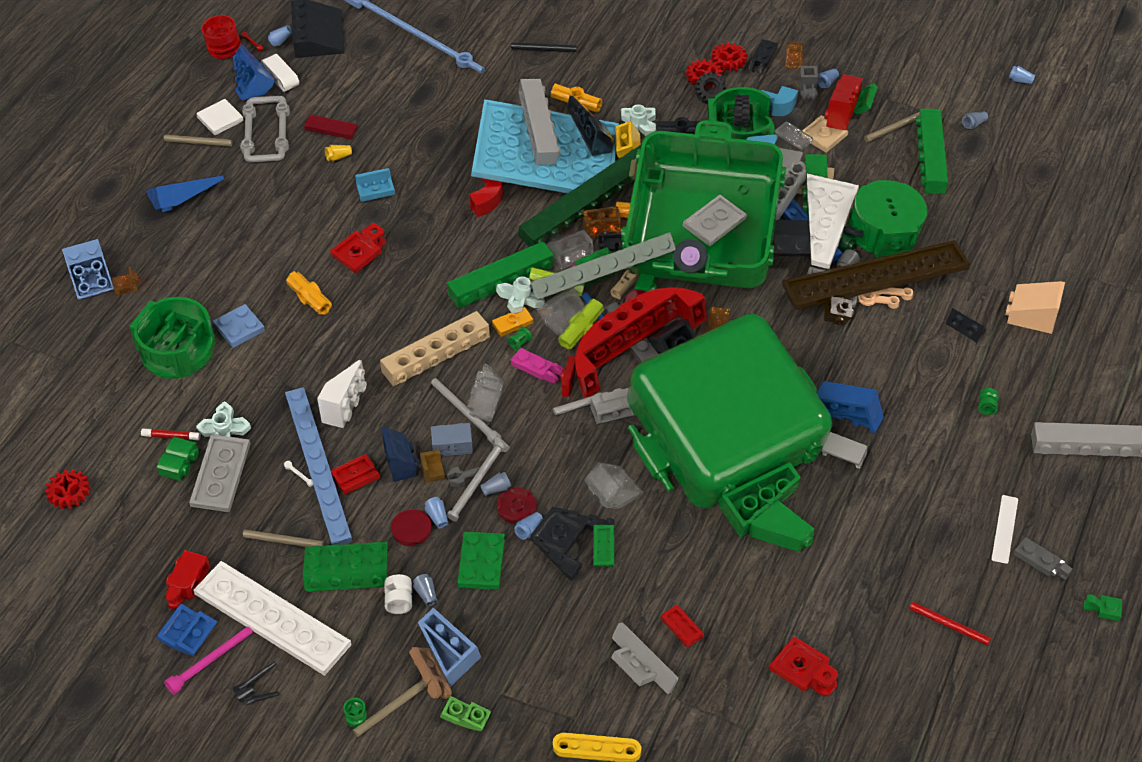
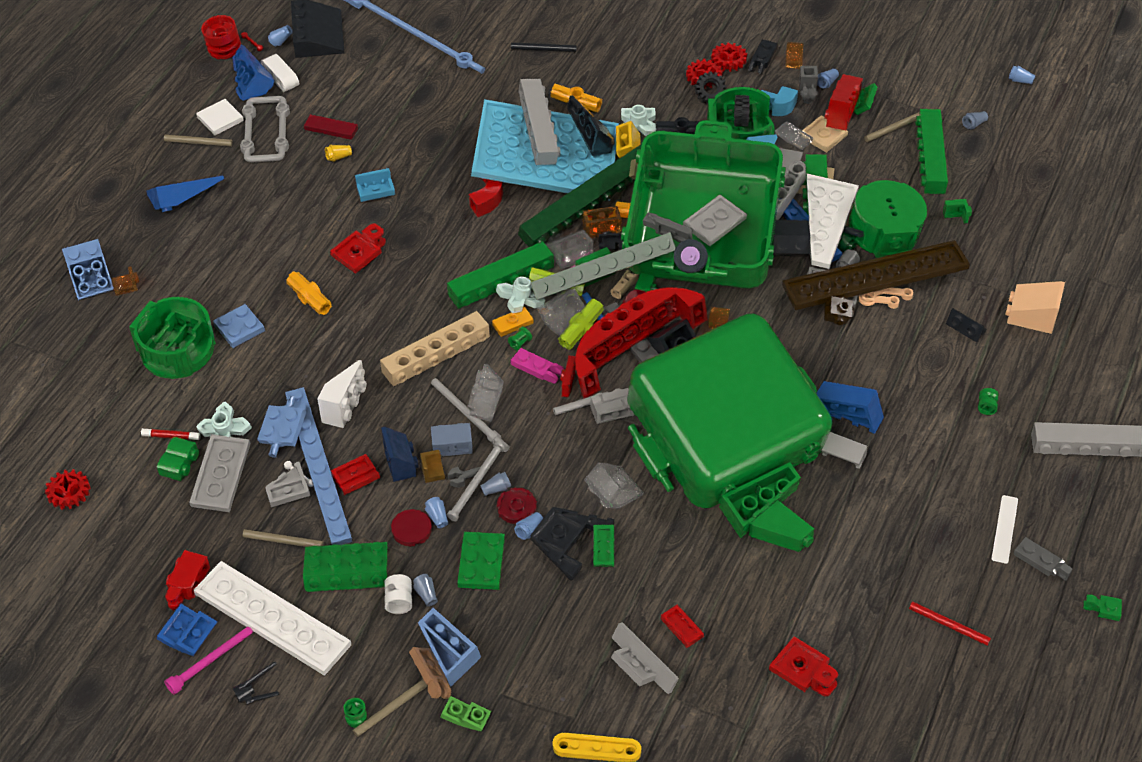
none -> medium blue plate [257,395,306,458]
none -> light grey wing [265,462,310,507]
none -> dark grey hinge [643,212,692,243]
none -> green bracket [943,199,972,224]

